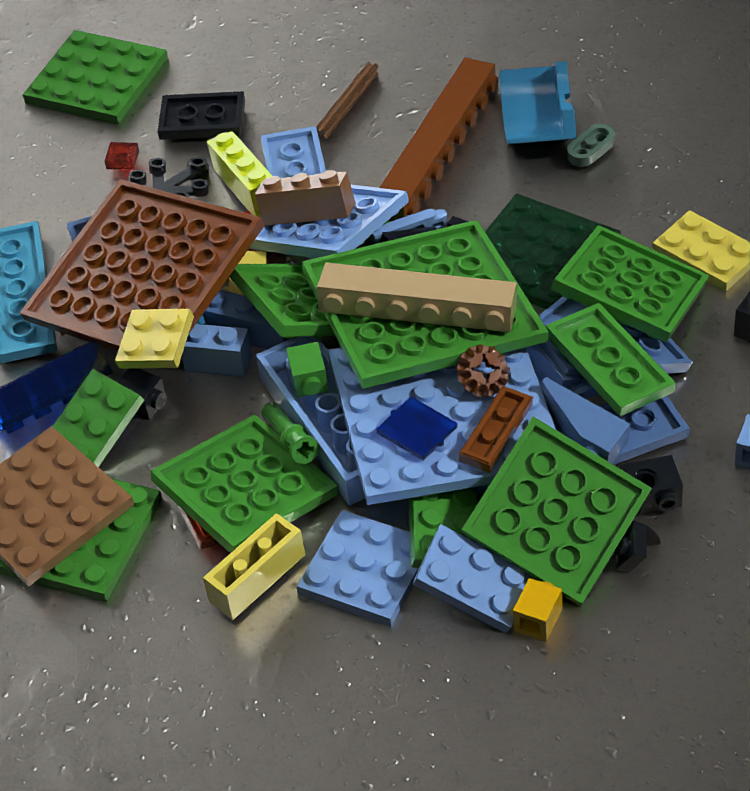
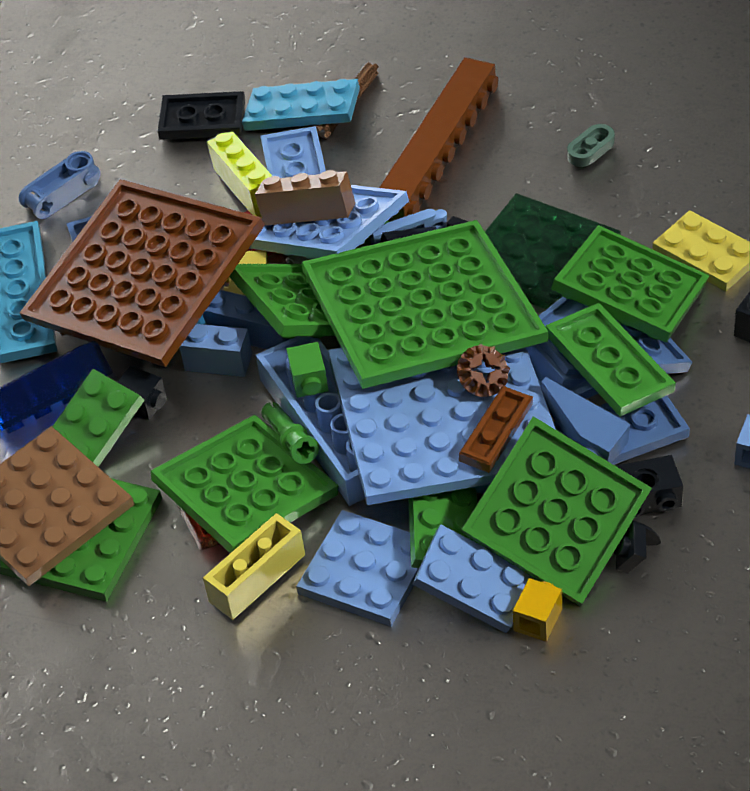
bright green plate [22,30,168,124] -> none
clear red plate [105,142,139,170] -> none
light yellow plate [115,309,194,368] -> none
black plant [129,157,209,198] -> none
tan brick [317,263,517,332] -> none
clear blue piece [377,396,458,461] -> none
dark azure panel [499,61,576,144] -> none
none -> medium blue piece [19,151,101,219]
none -> medium azure plate [242,79,360,131]

